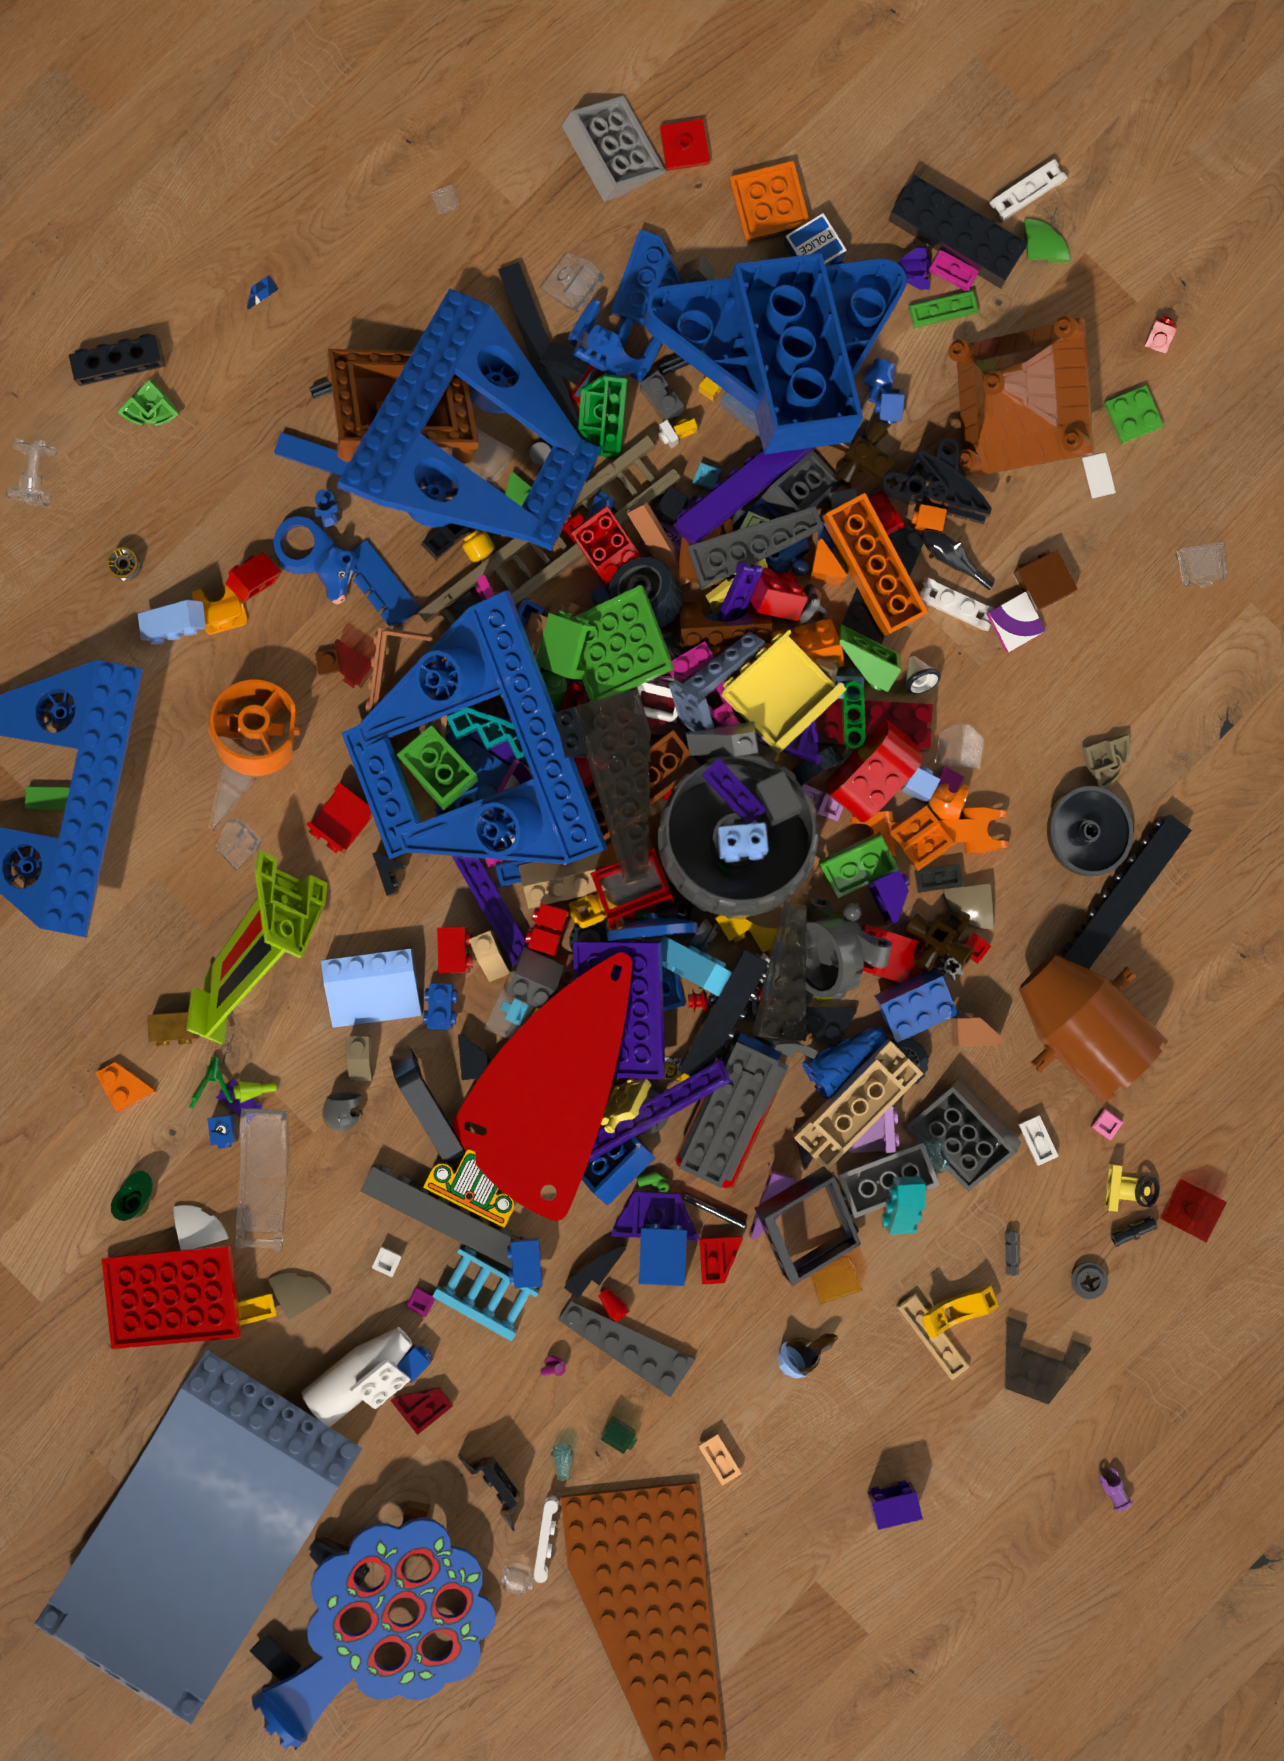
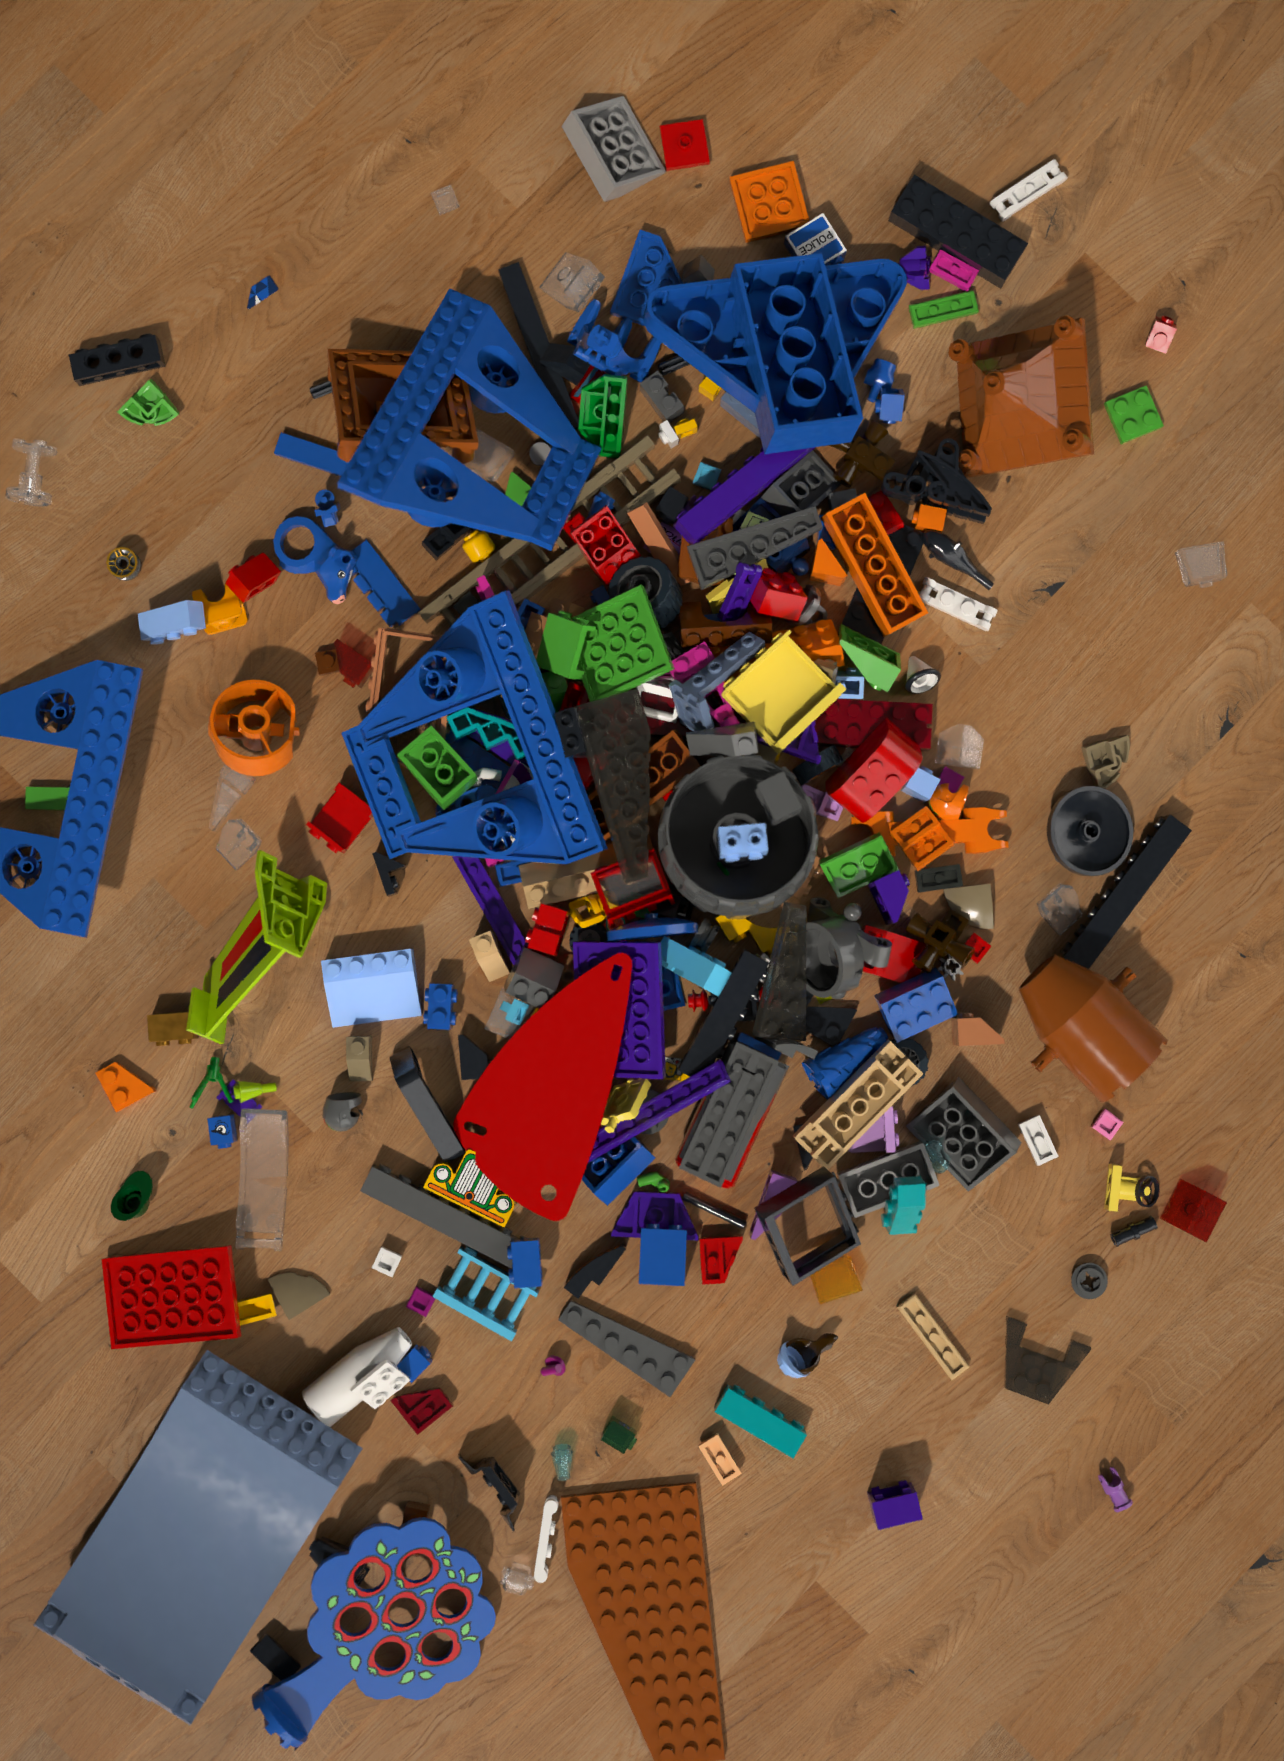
white brick [173,1205,229,1250] -> none
red brick [437,927,473,974] -> none
red cone [598,1287,630,1323] -> none
dark purple plate [702,759,766,825] -> none
green beam [842,681,865,749] -> none
yellow arch [922,1285,999,1338] -> none
tile [986,592,1045,653] -> none
dark grey axle [1005,1231,1019,1276] -> none
reddish brown piece [1013,550,1078,612] -> none
bright green brick [1024,219,1070,263] -> none
white sticker [1082,452,1116,498] -> none
none -> white arm [472,768,502,787]
none -> teal brick [714,1384,807,1459]
none -> clear slope [1037,884,1082,935]

